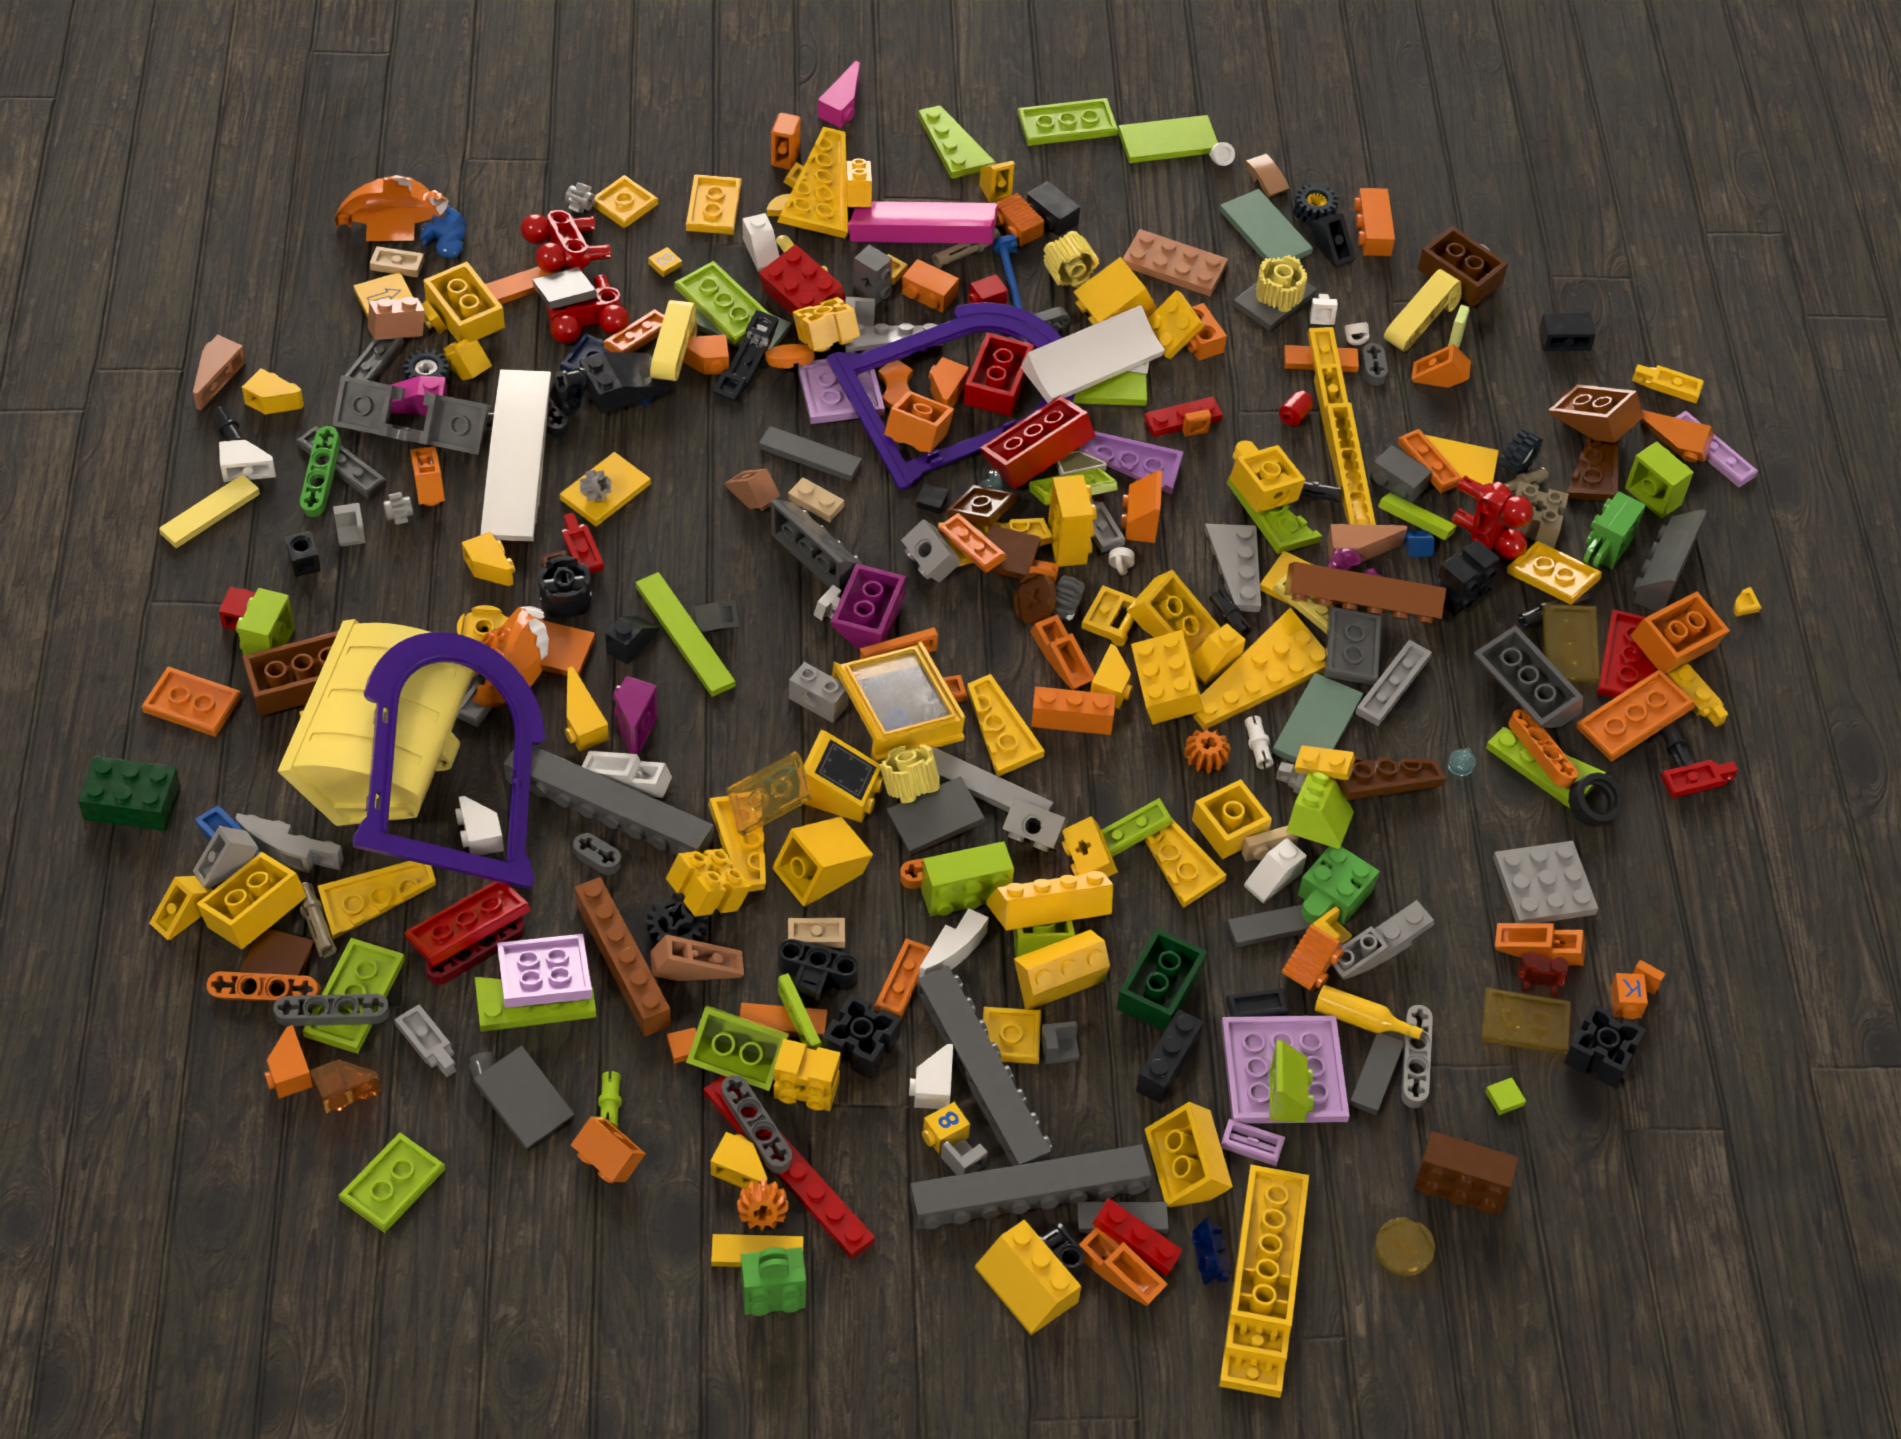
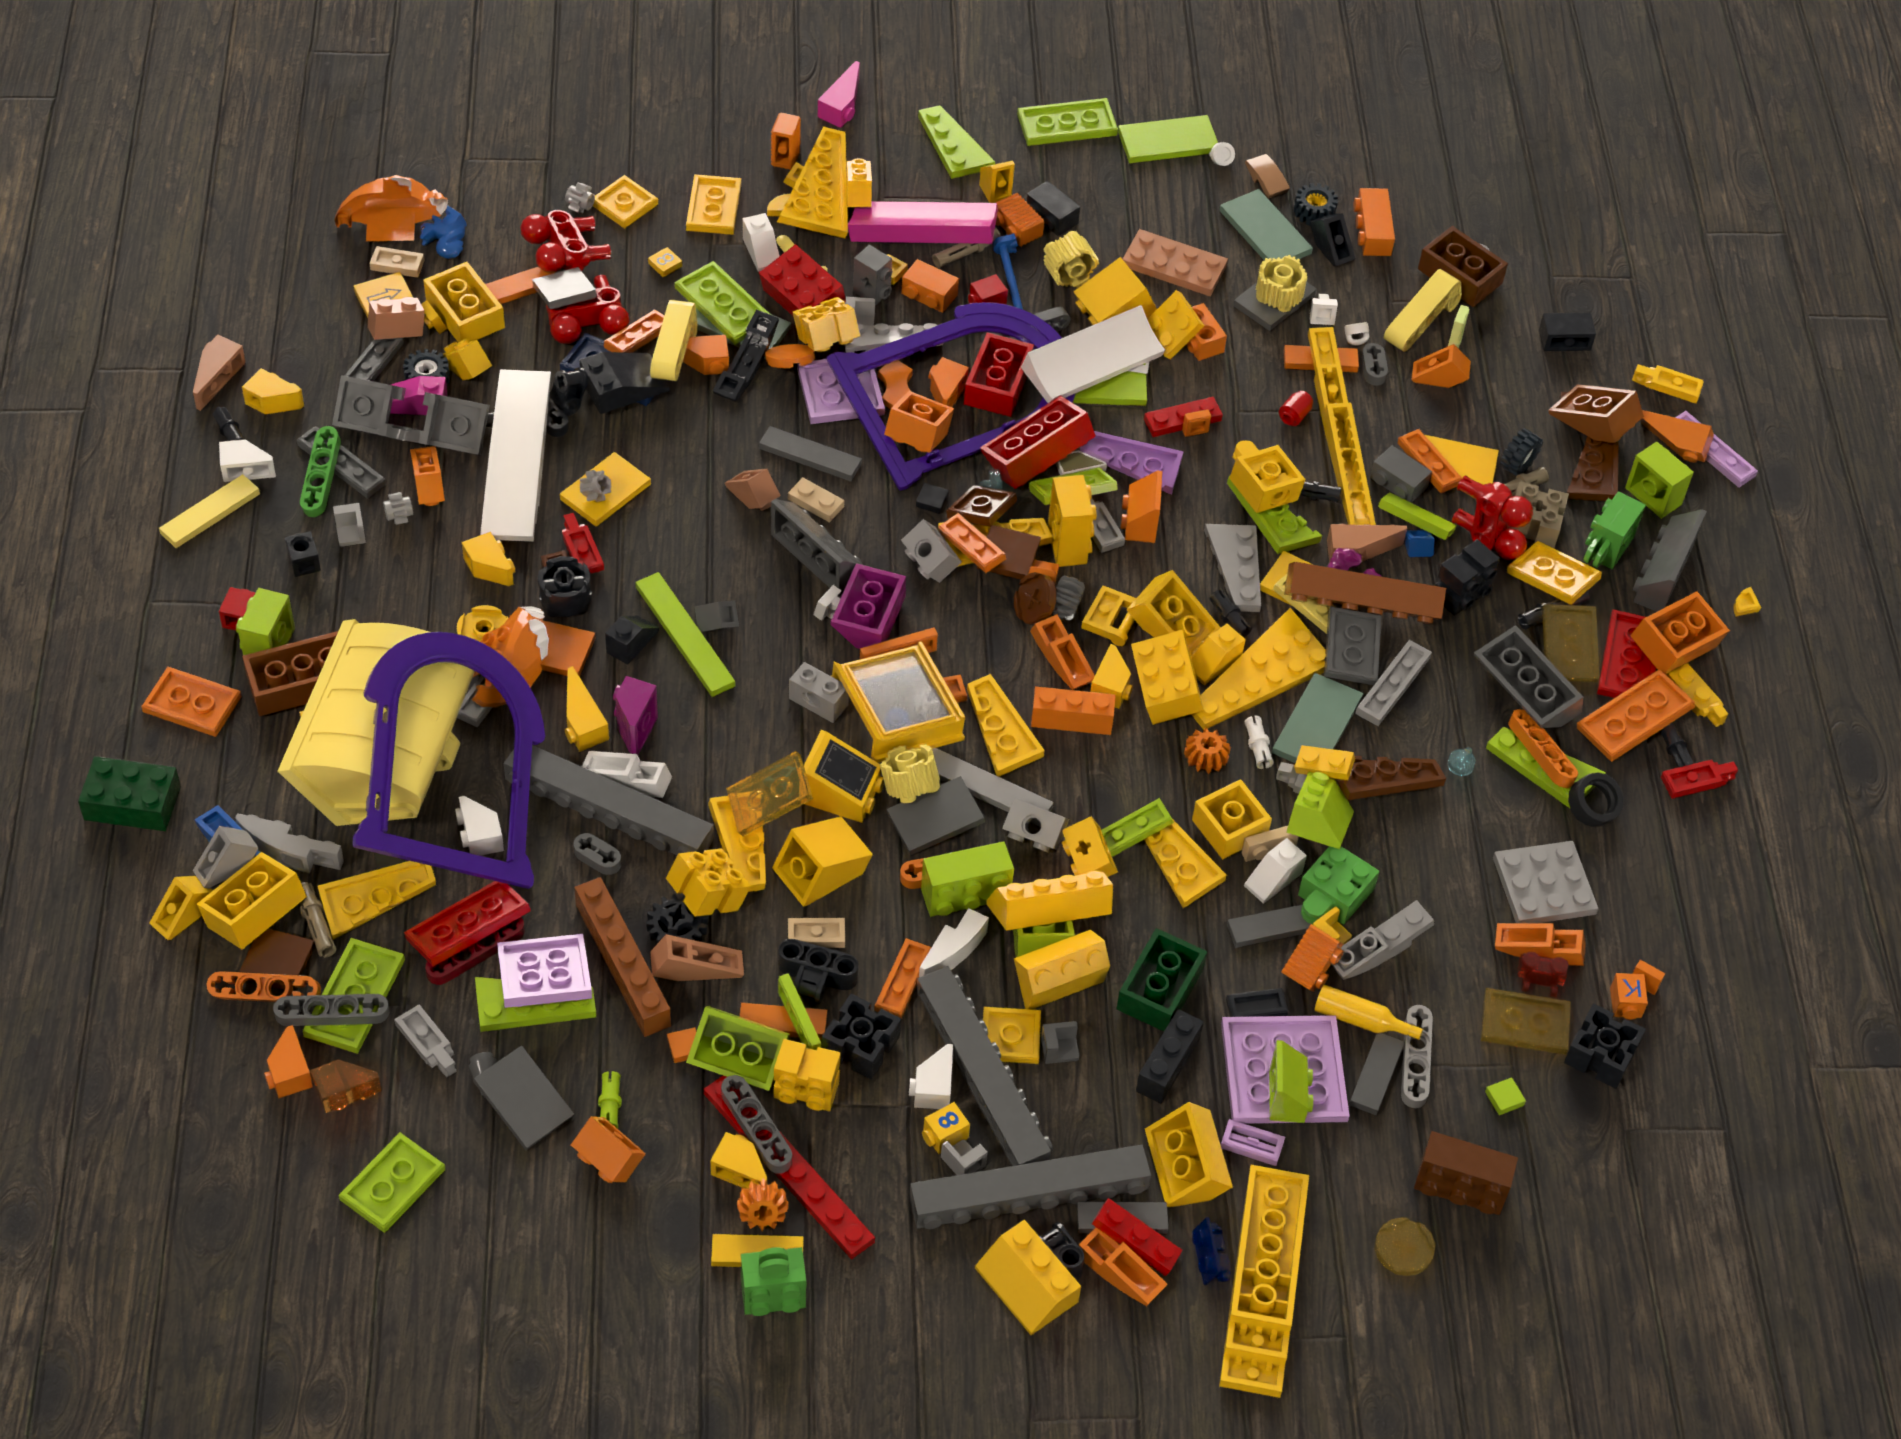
white tile [1109,547,1135,576] -> none

